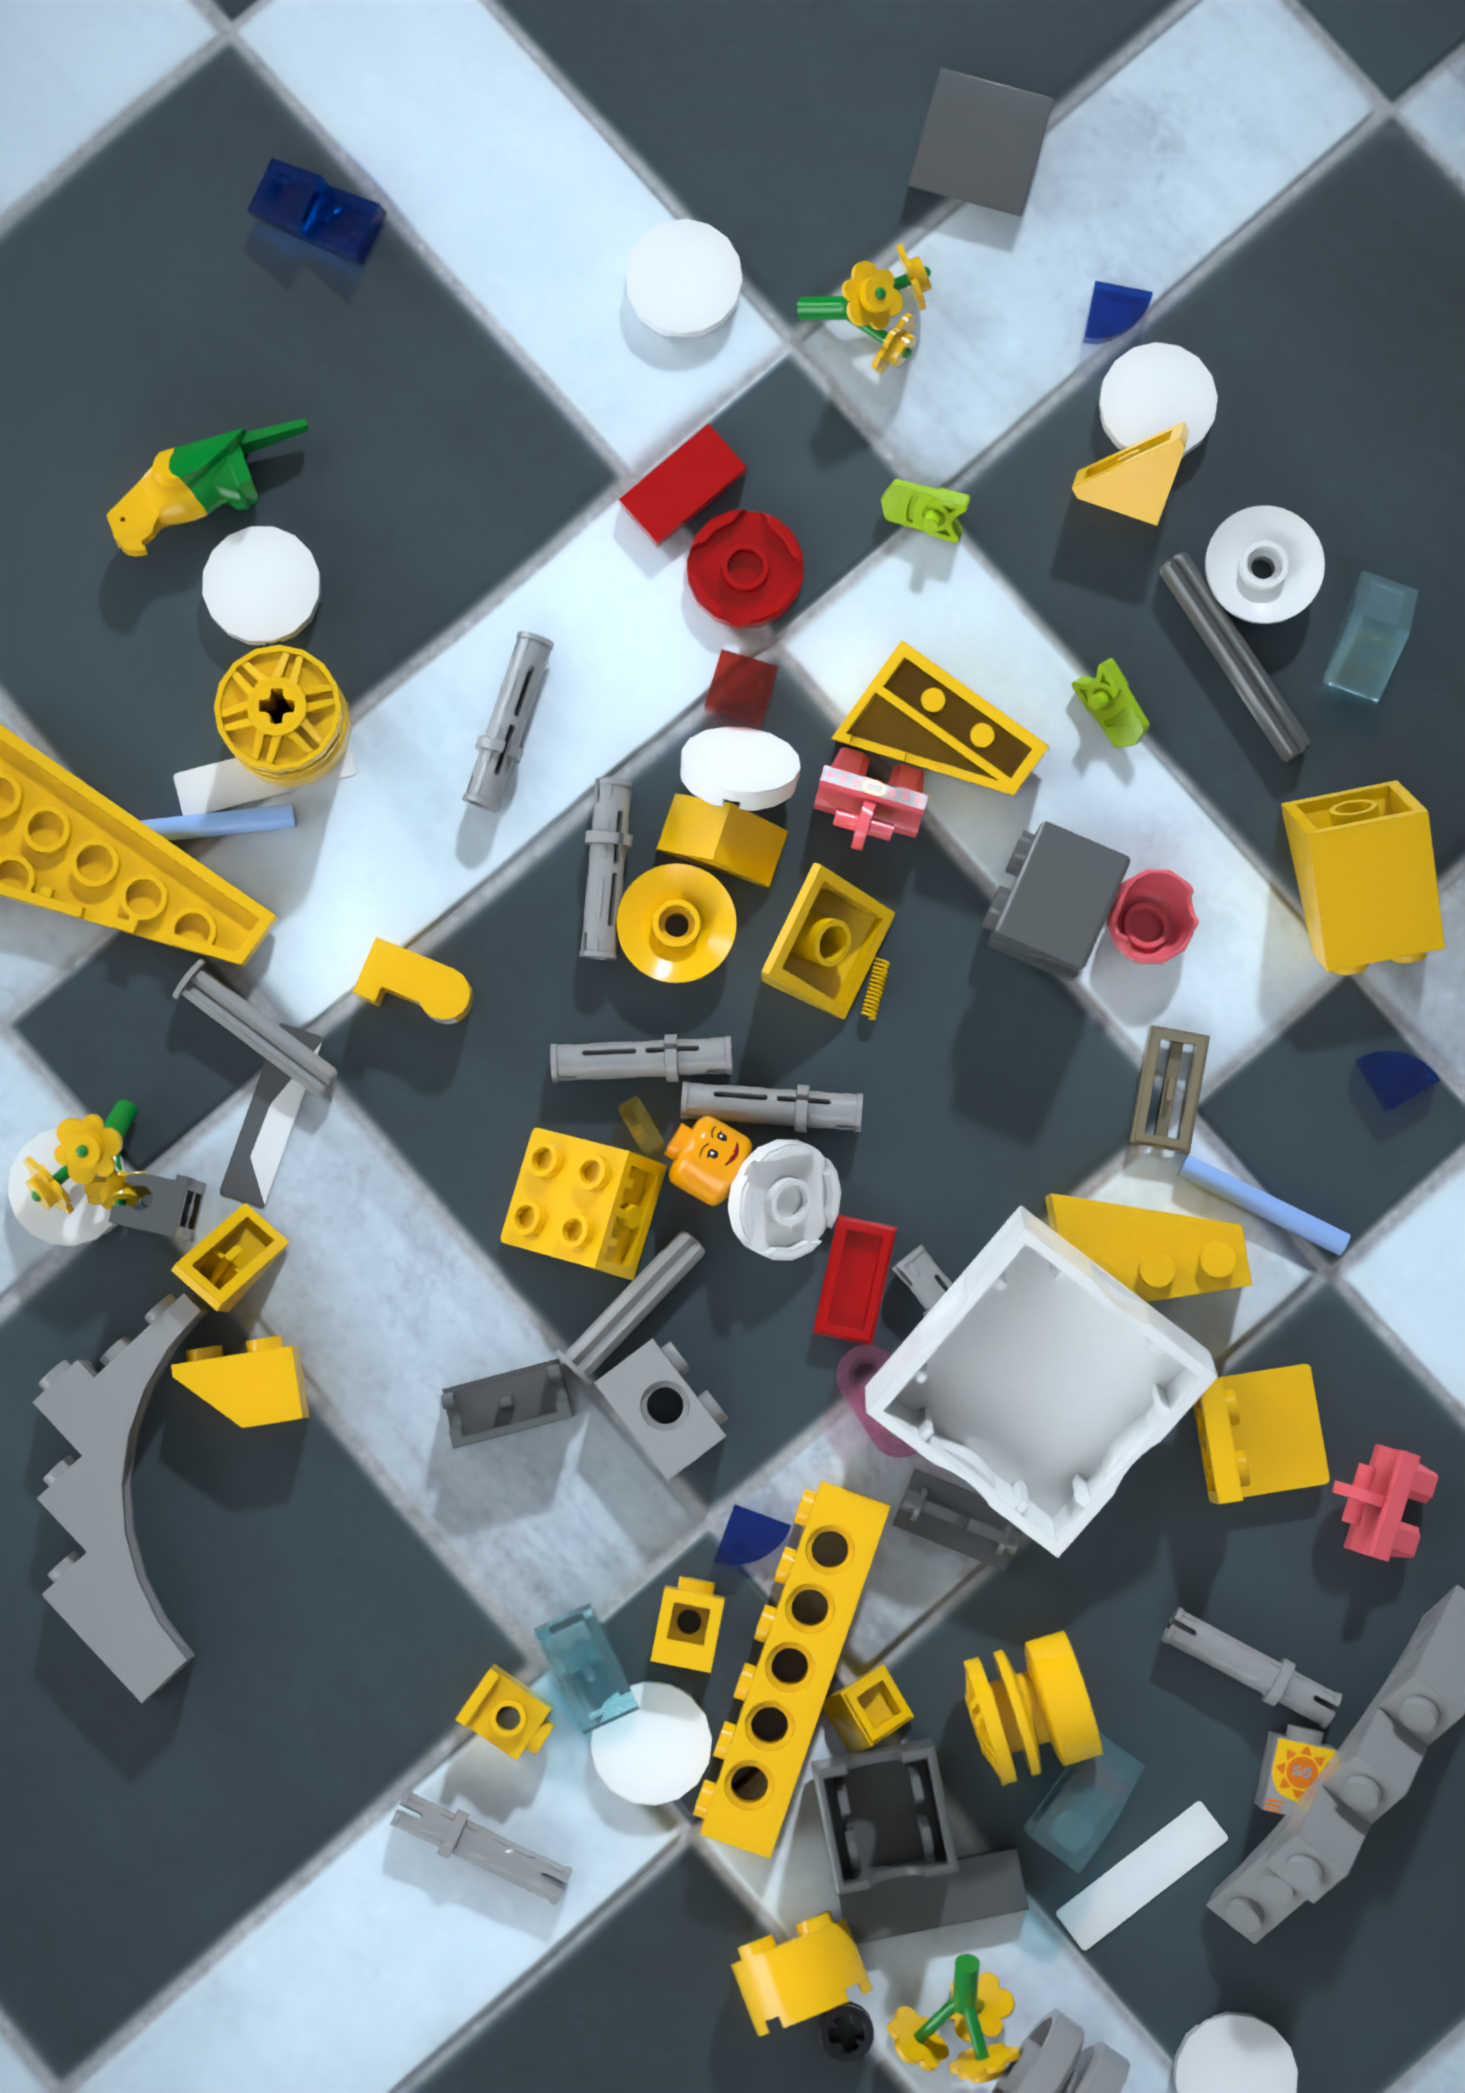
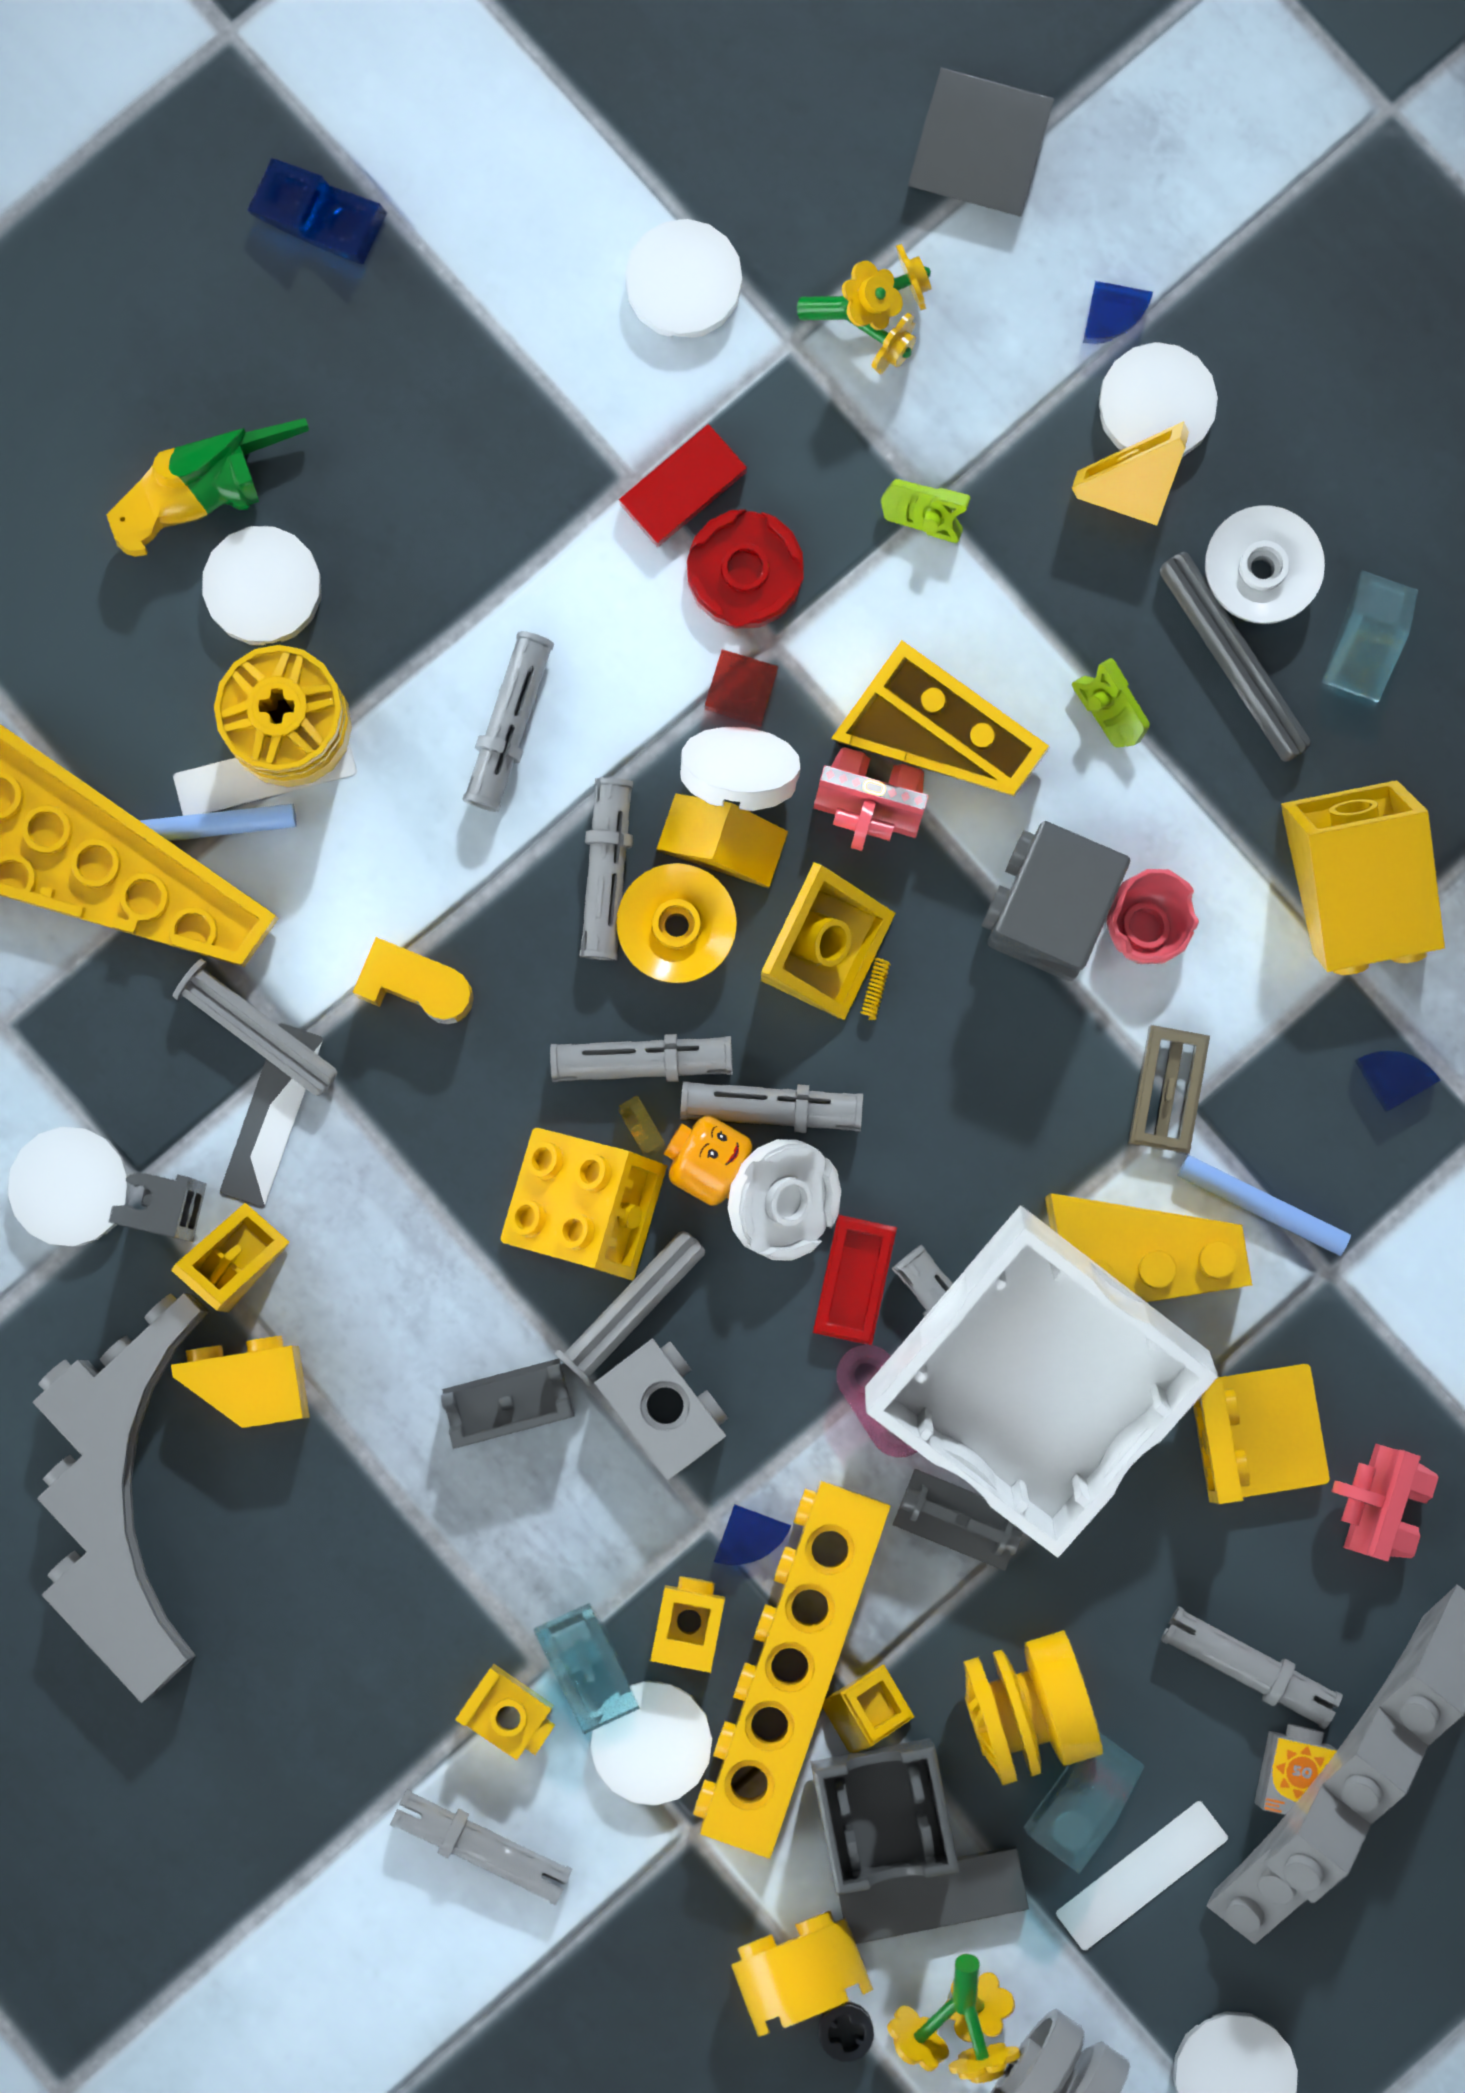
yellow plant [23,1099,151,1215] -> none

